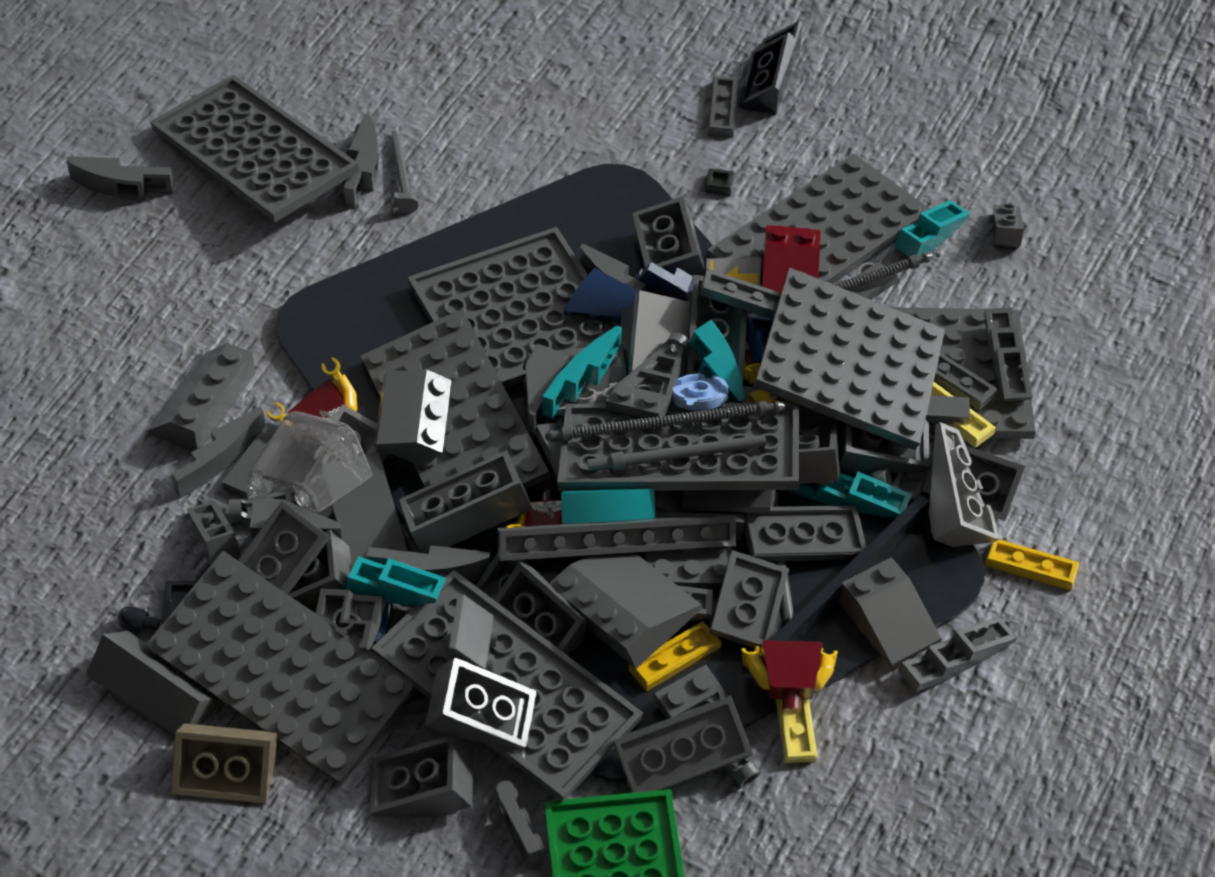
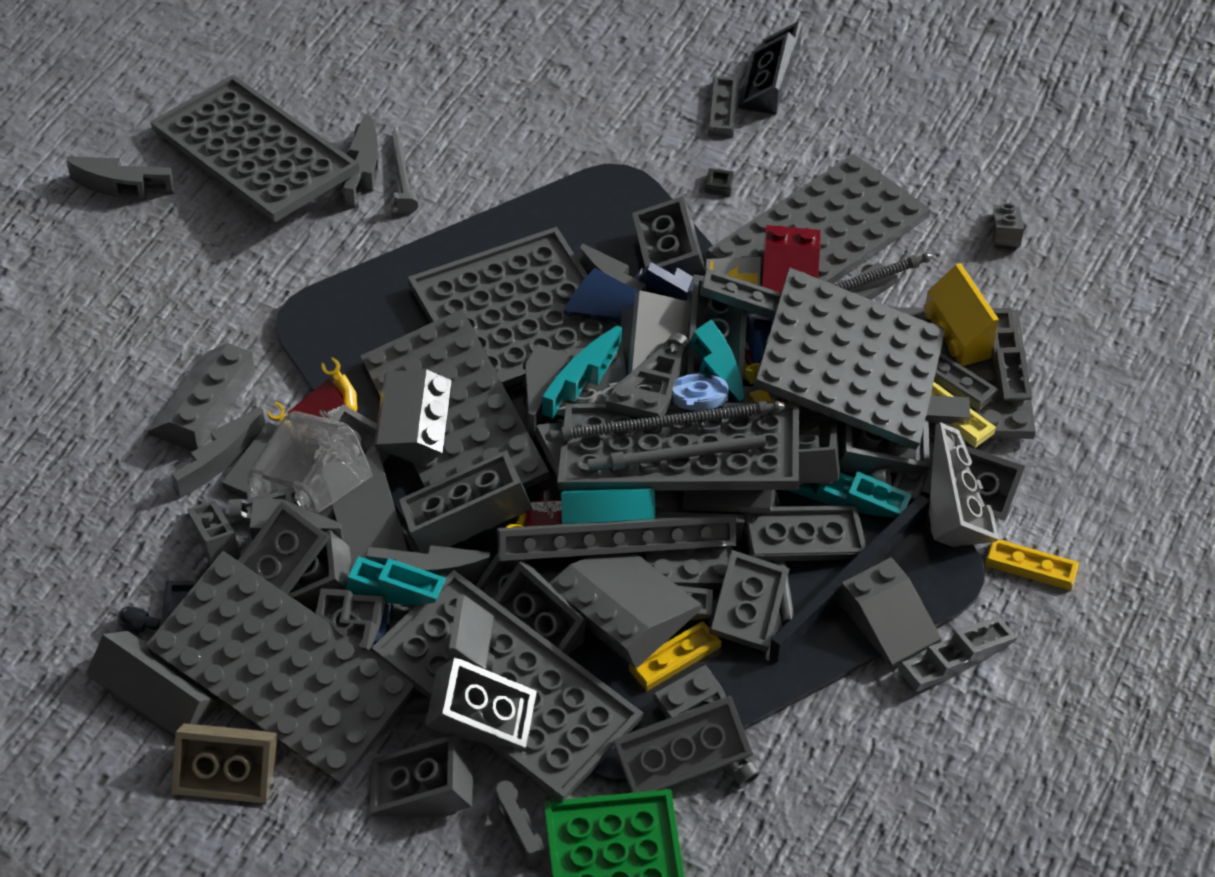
dark red torso [742,640,838,715] -> none
light yellow tile [776,699,817,763] -> none
teal slope [894,200,970,256] -> none
none -> yellow slope [923,263,999,366]

